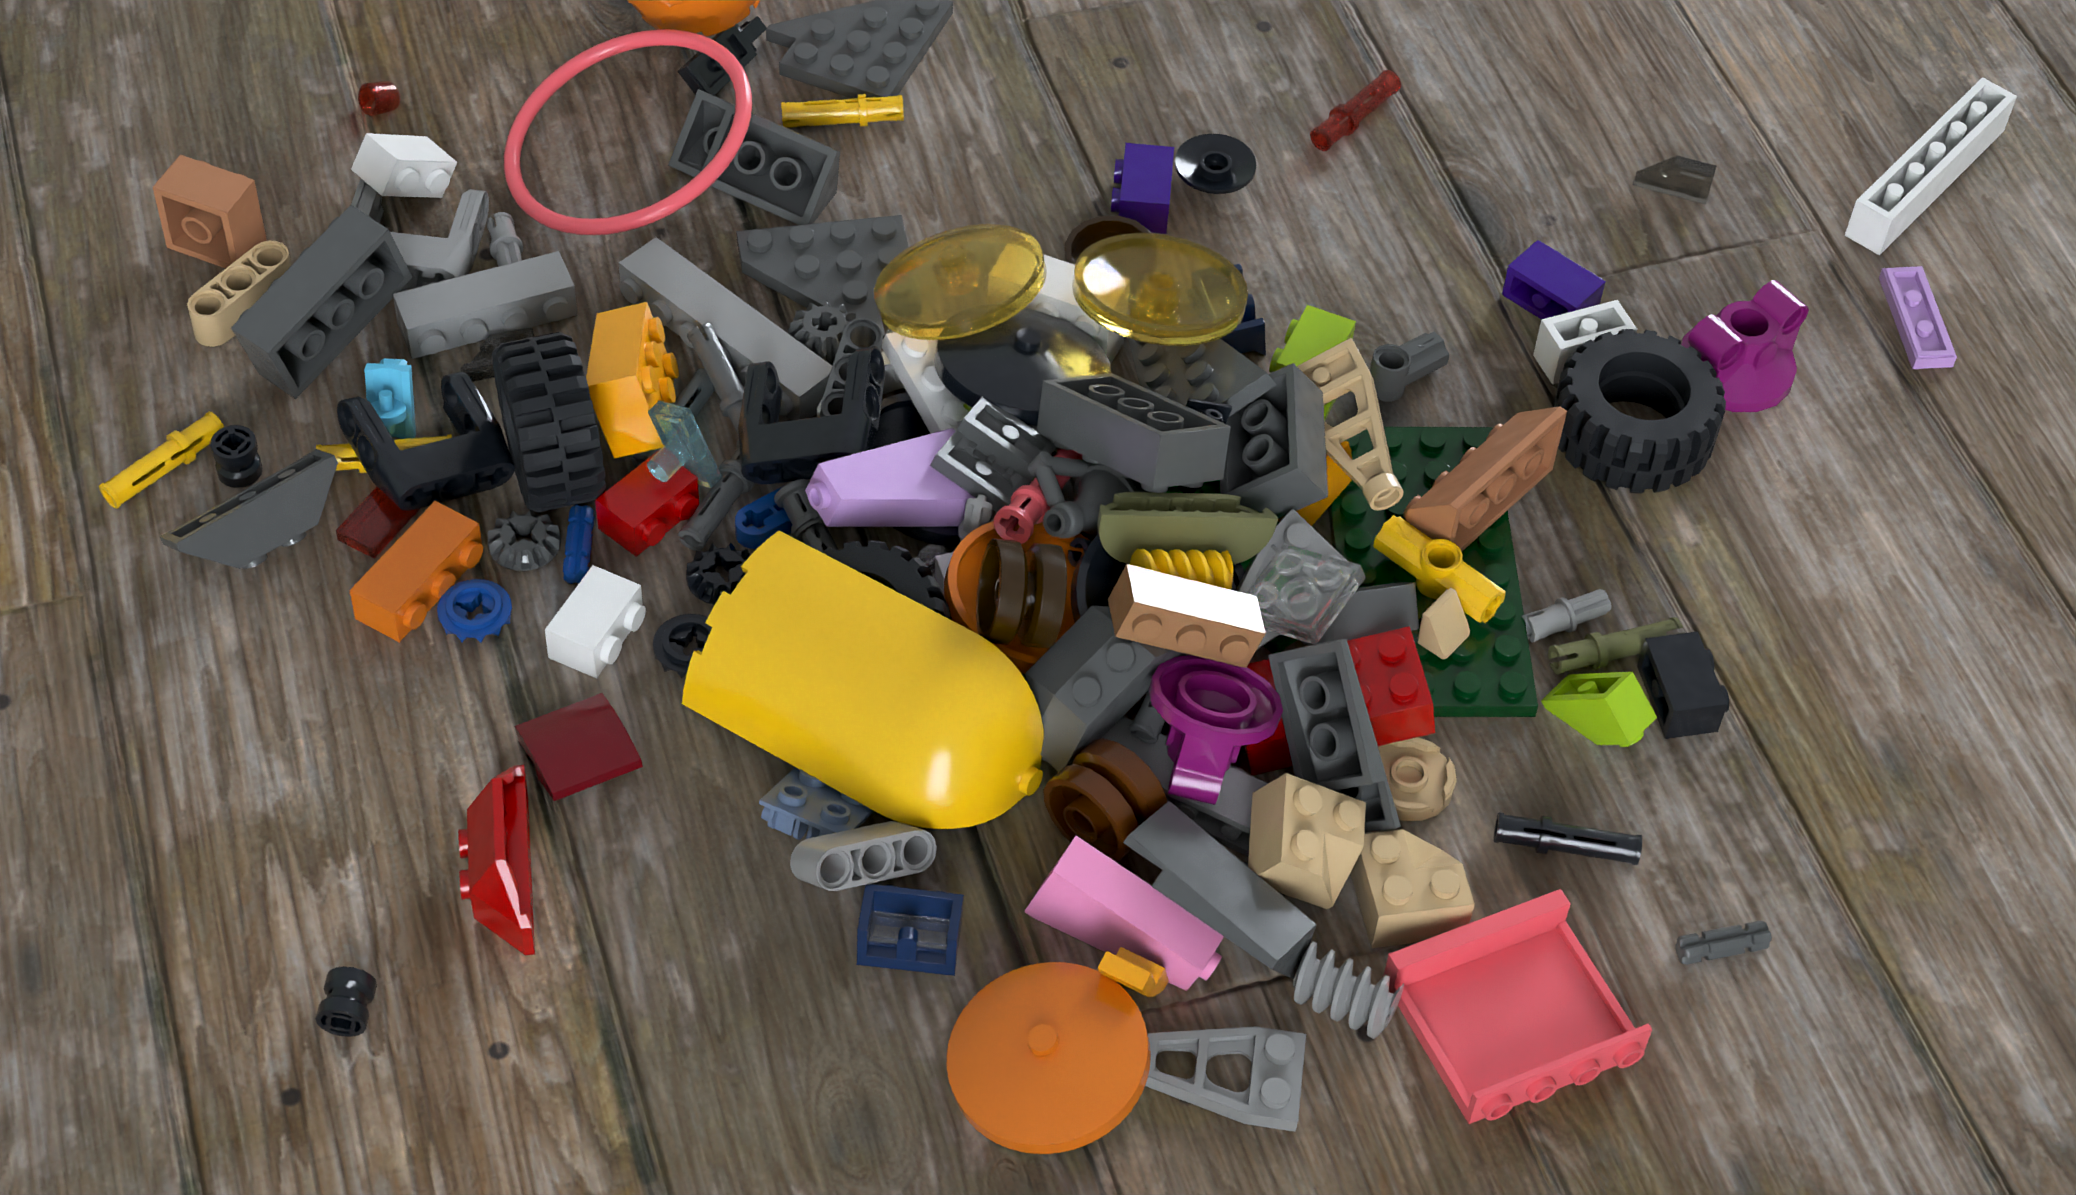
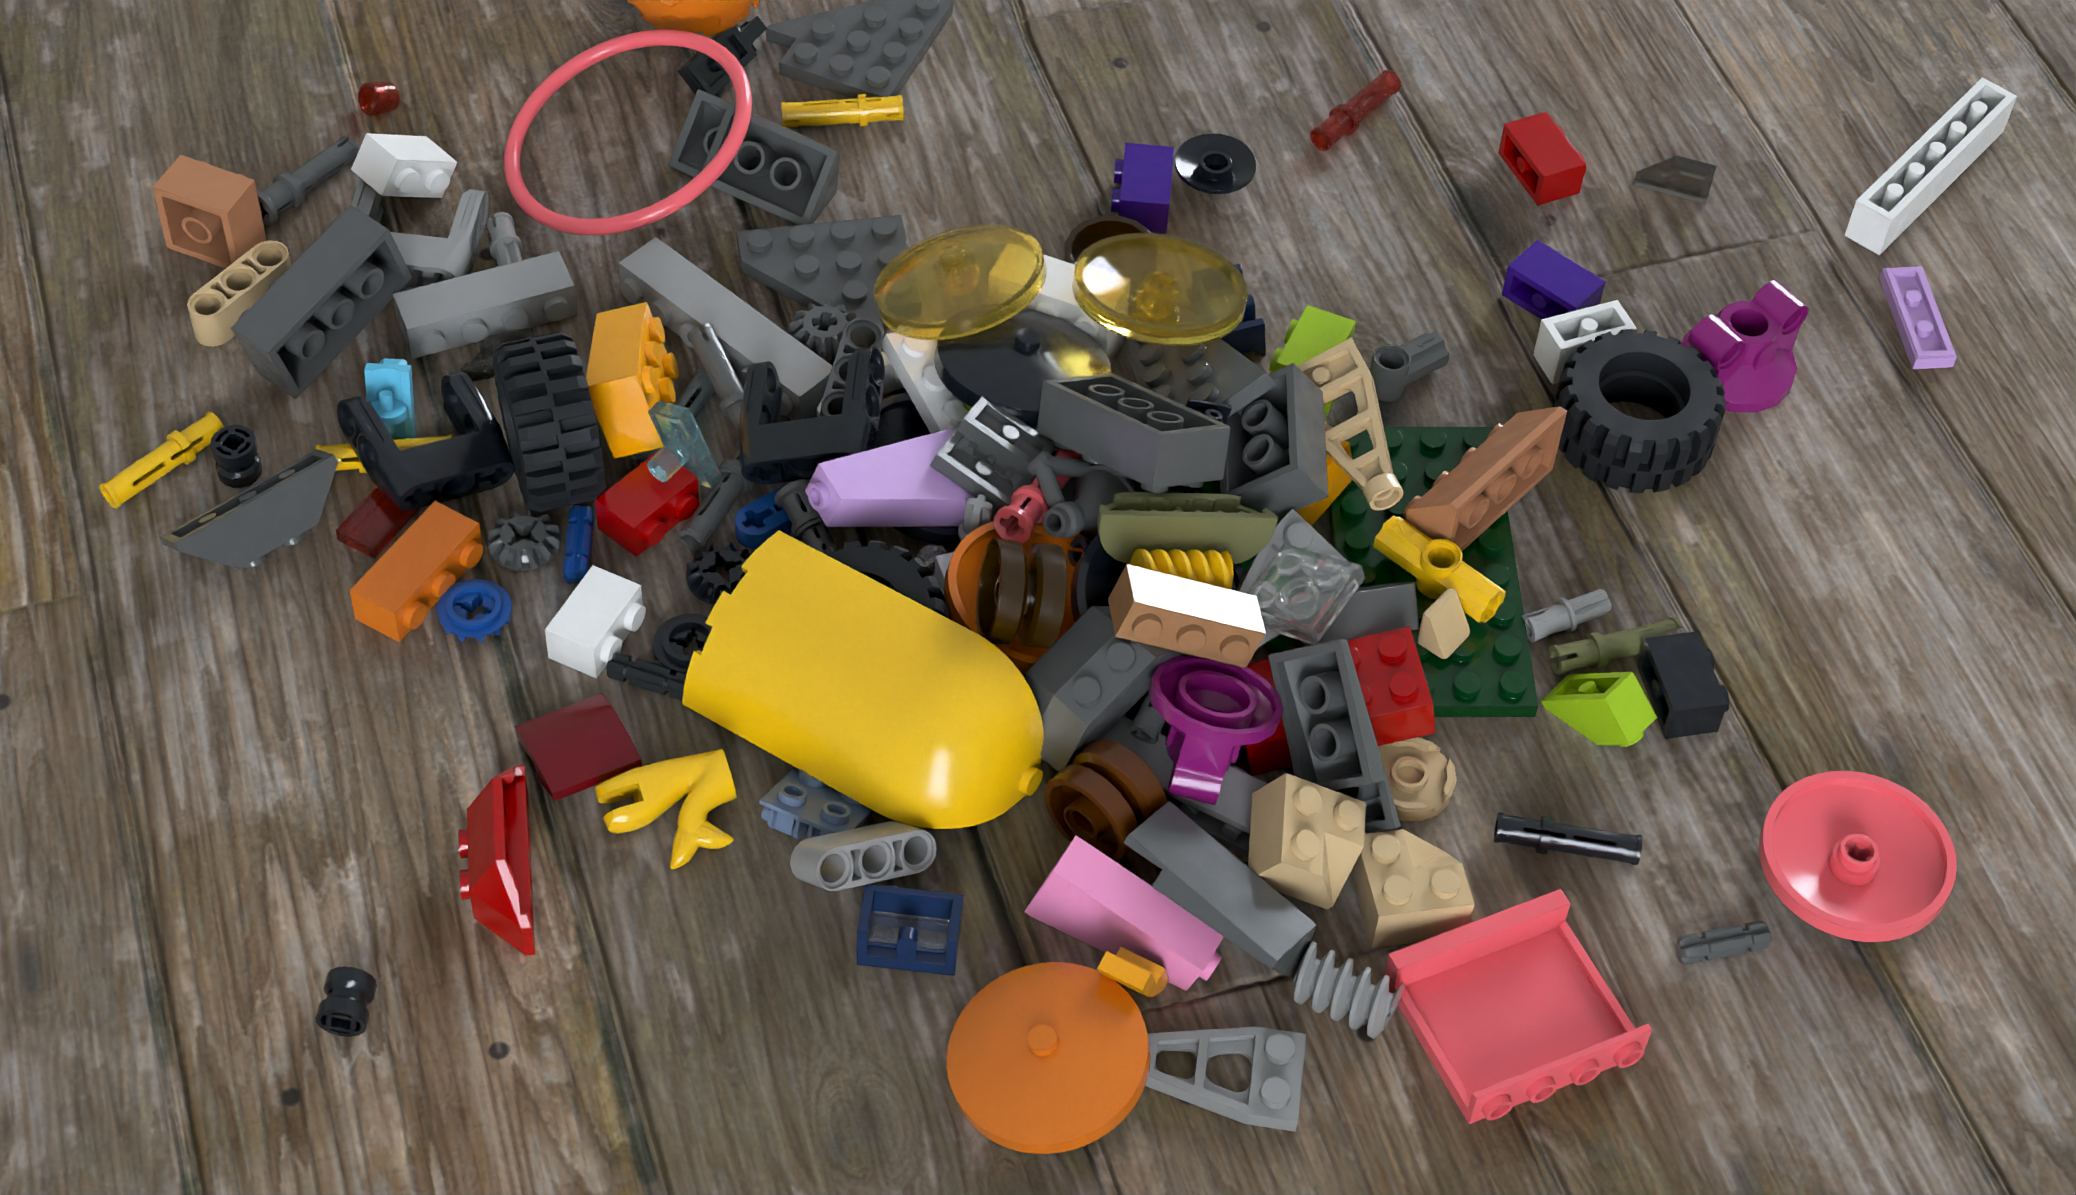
none -> dark grey pin [257,136,359,226]
none -> yellow piece [595,749,737,869]
none -> black axle [606,651,687,700]
none -> red brick [1498,111,1587,206]
none -> coral dish [1759,771,1957,942]

